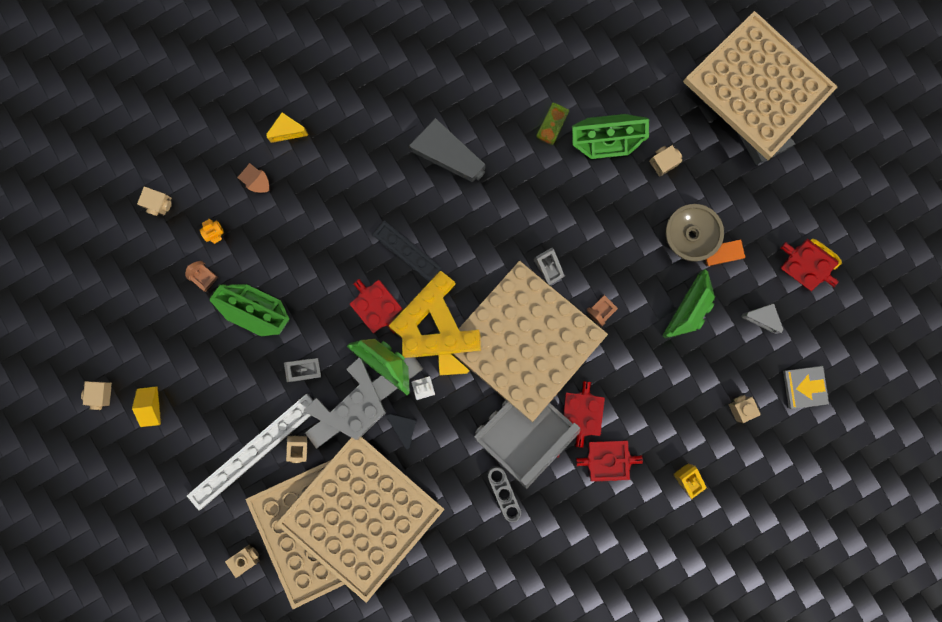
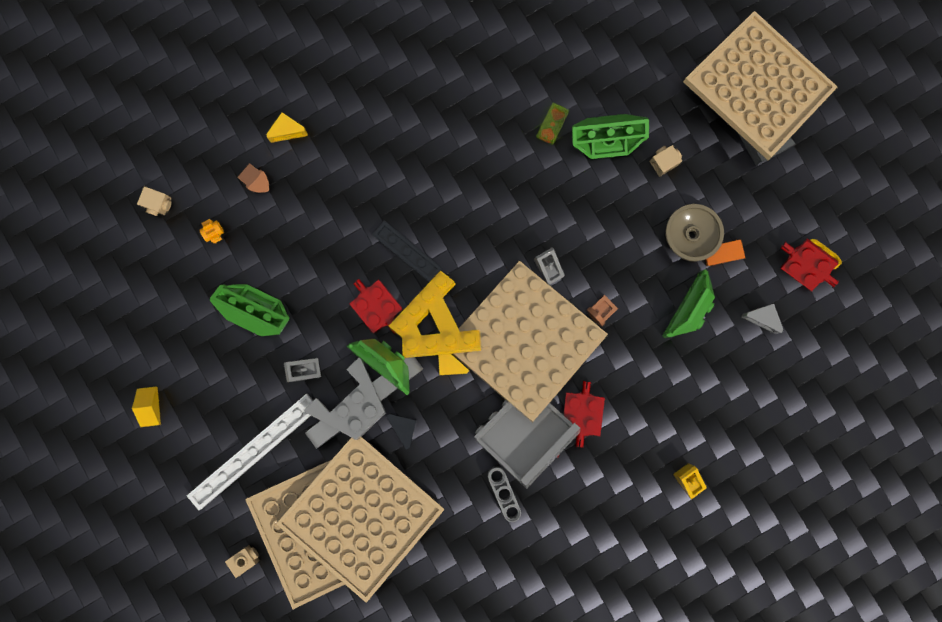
tan brick [81,382,112,410] -> none
nougat tile [185,261,218,292] -> none
tan brick [286,436,307,463] -> none
dark grey slope [409,118,486,182] -> none
white tile [412,376,435,400] -> none
red plate [576,440,643,481] -> none
tan brick [729,395,761,423] -> none
light grey tile [783,366,829,409] -> none

